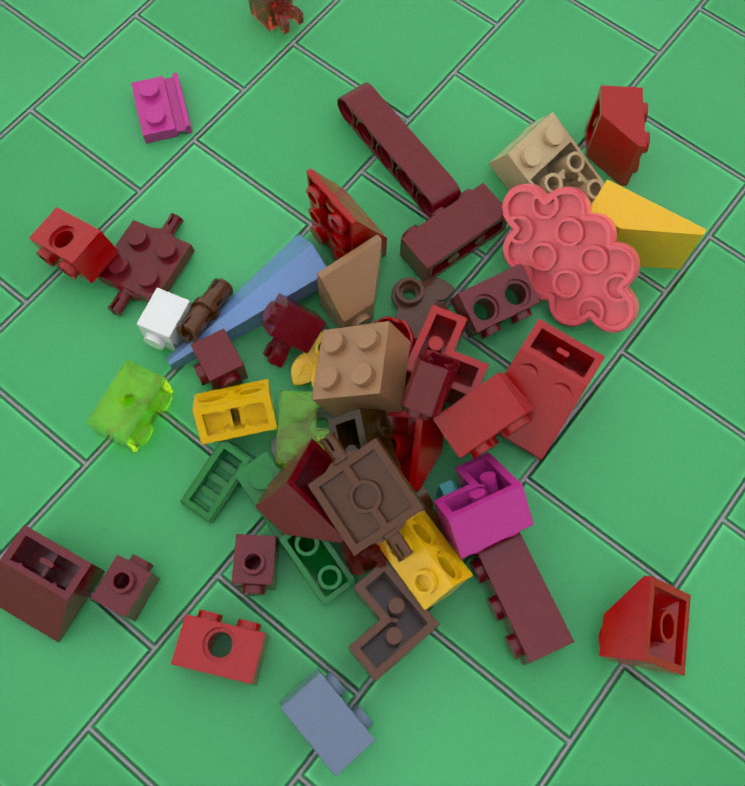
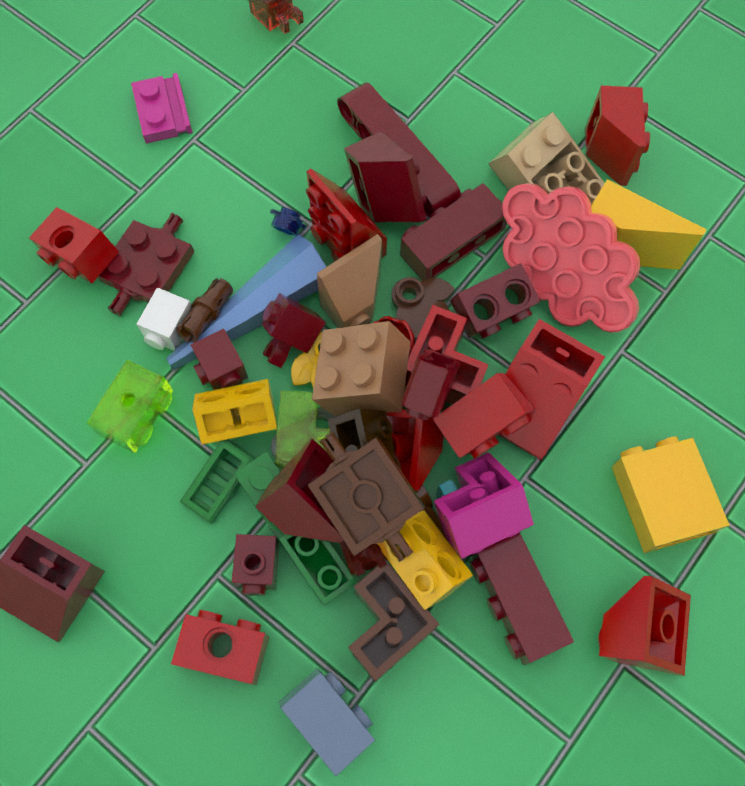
dark red brick [91,554,160,621] -> none
none -> clear blue plate [270,207,306,236]
none -> dark red slope [344,132,427,222]
none -> yellow brick [611,436,730,553]

